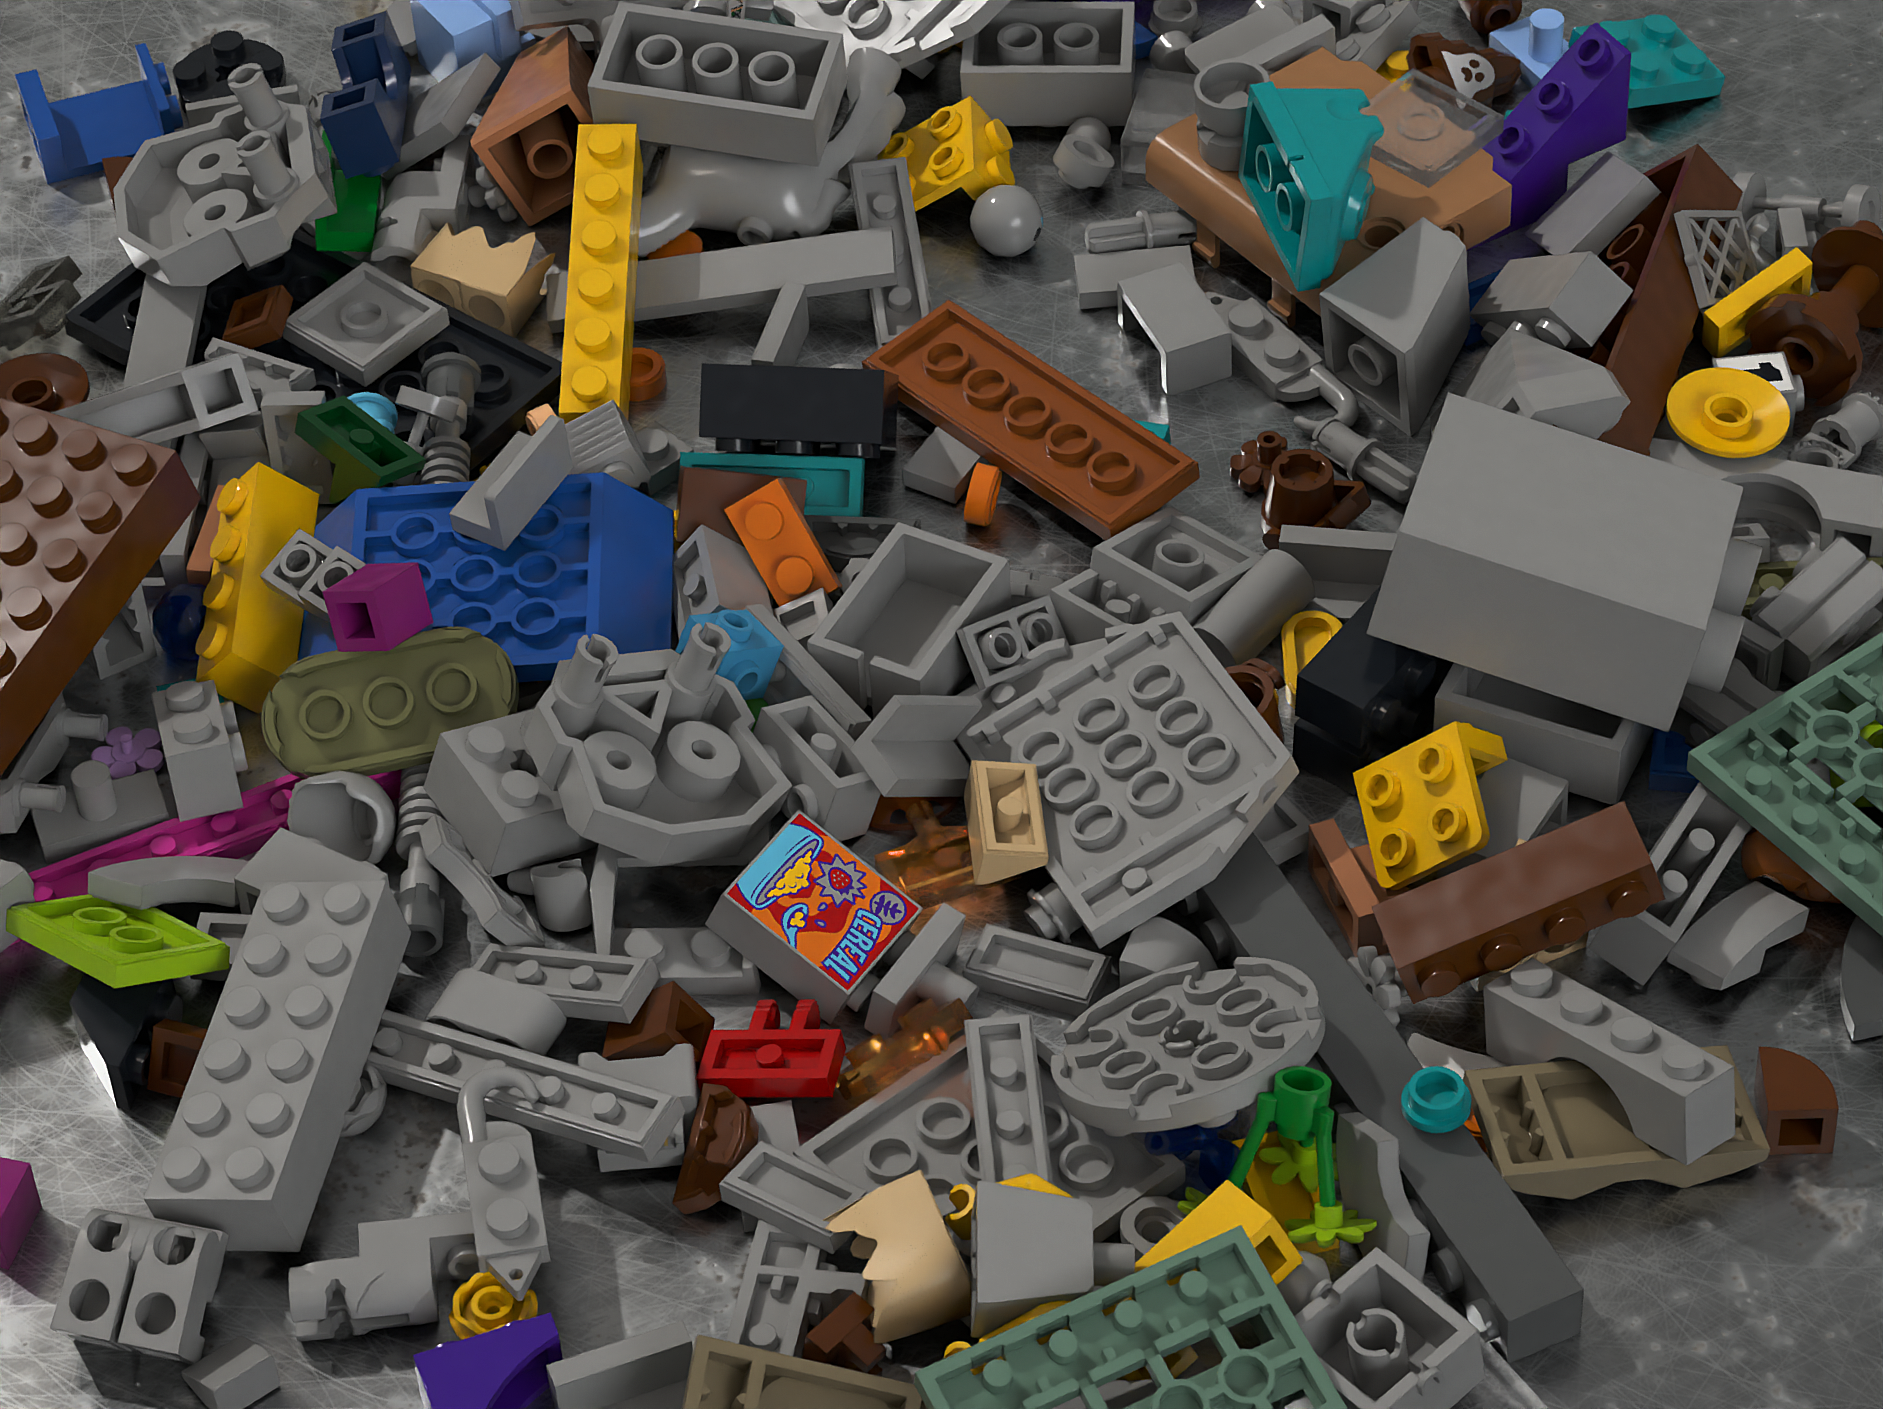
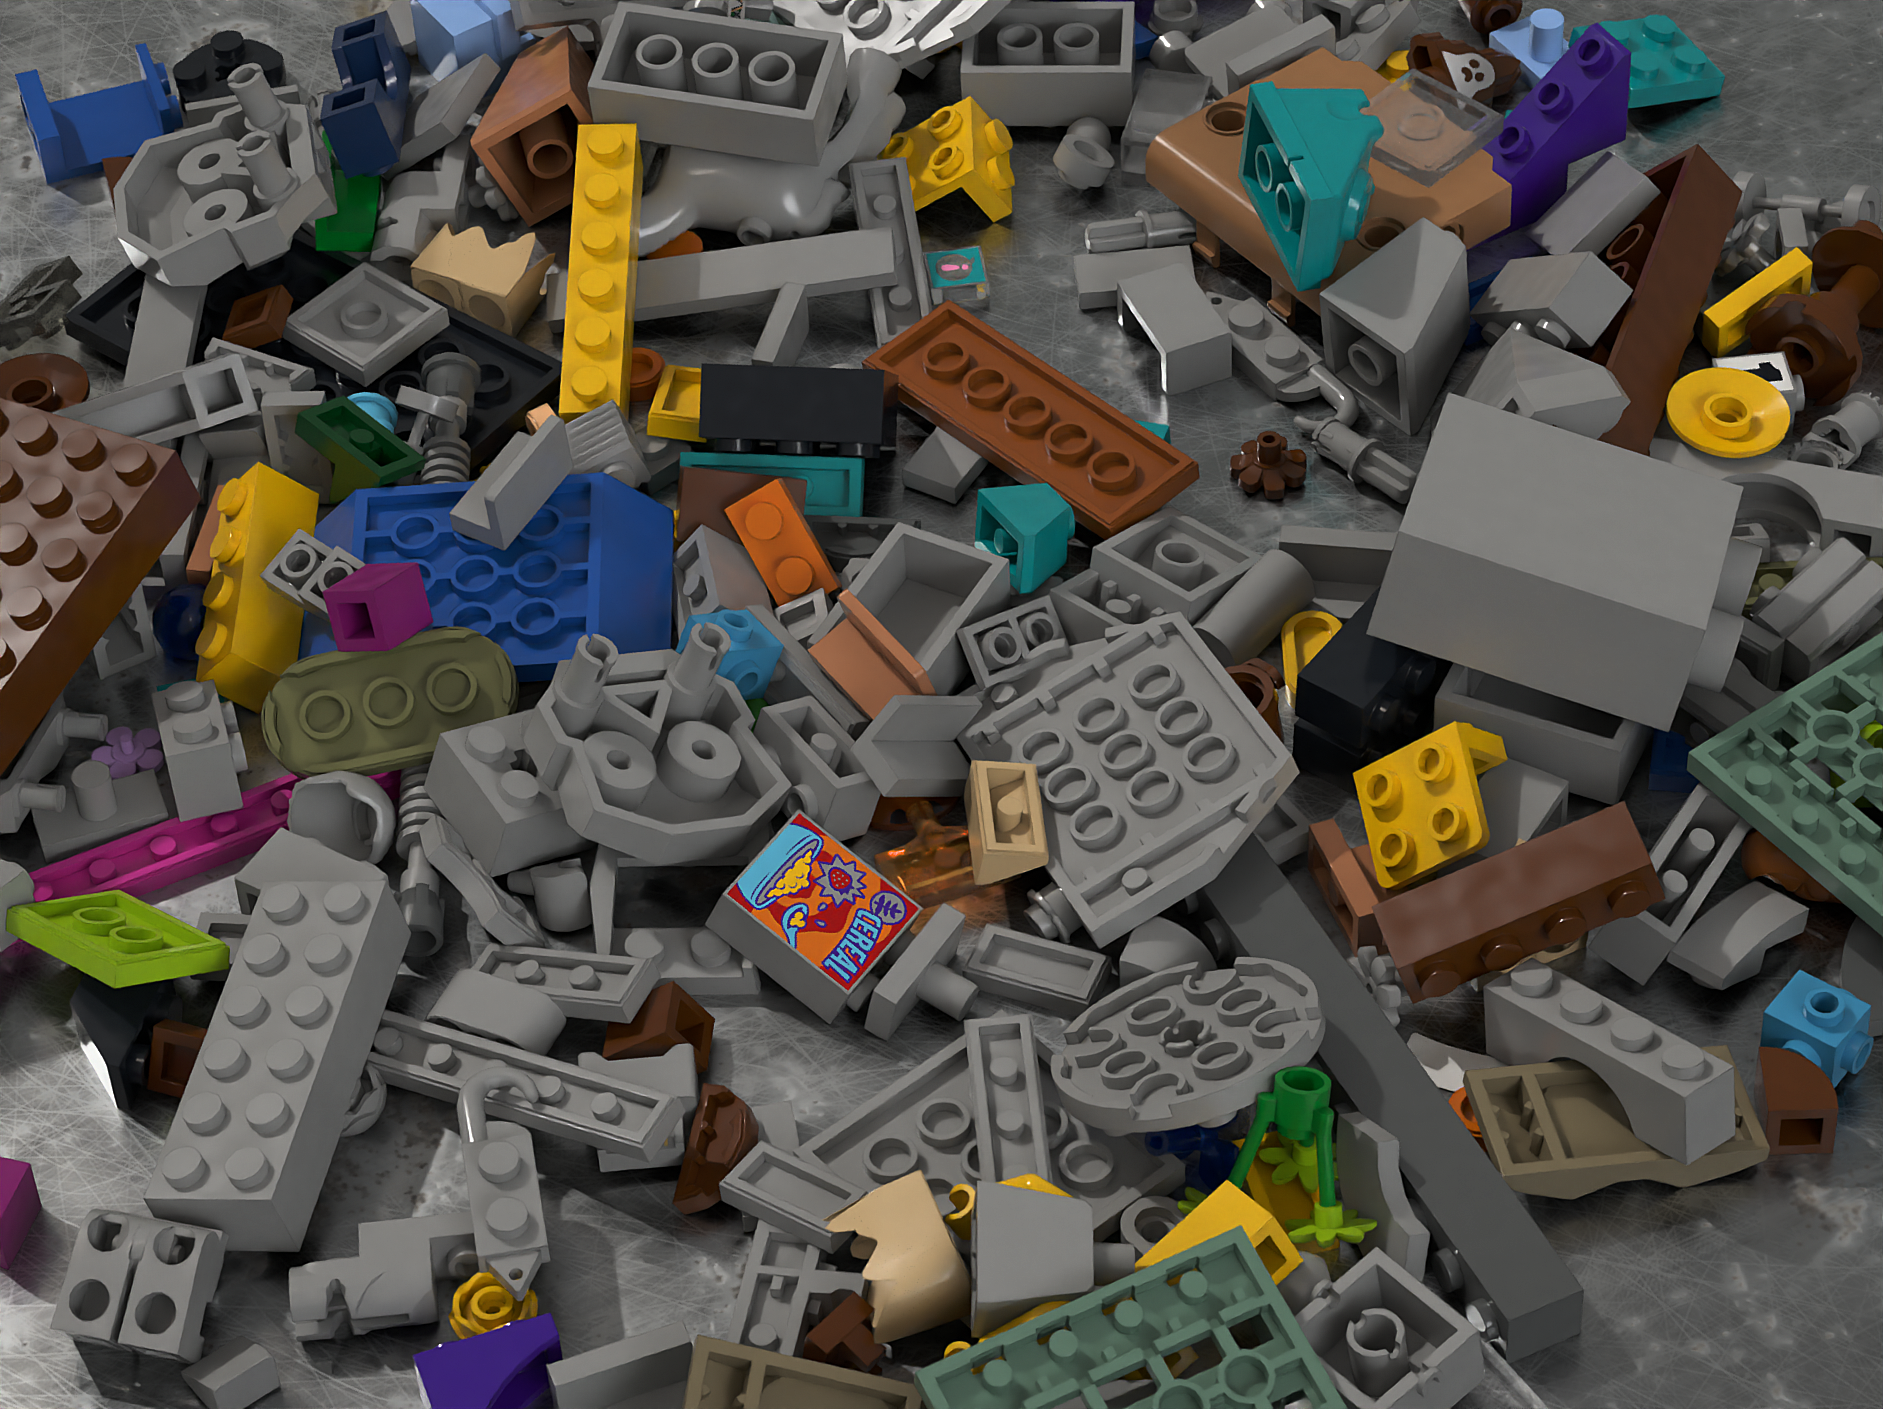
light grey tile [88,856,249,910] -> none
red hinge [696,999,846,1097] -> none
clear orange plate [836,997,973,1101] -> none
orange tile [964,463,1002,527] -> none
light grey piece [970,185,1043,257] -> none
light grey wheel [1193,58,1270,171] -> none
reddish brown piece [1261,448,1371,550] -> none
teal plate [1401,1066,1471,1133] -> none
light grey window [1674,210,1758,309] -> none
none -> yellow tile [646,364,707,443]
none -> nougat panel [807,588,937,722]
none -> clear tile [923,245,990,305]
none -> teal slope [974,483,1075,594]
none -> dark azure brick [1760,969,1874,1088]

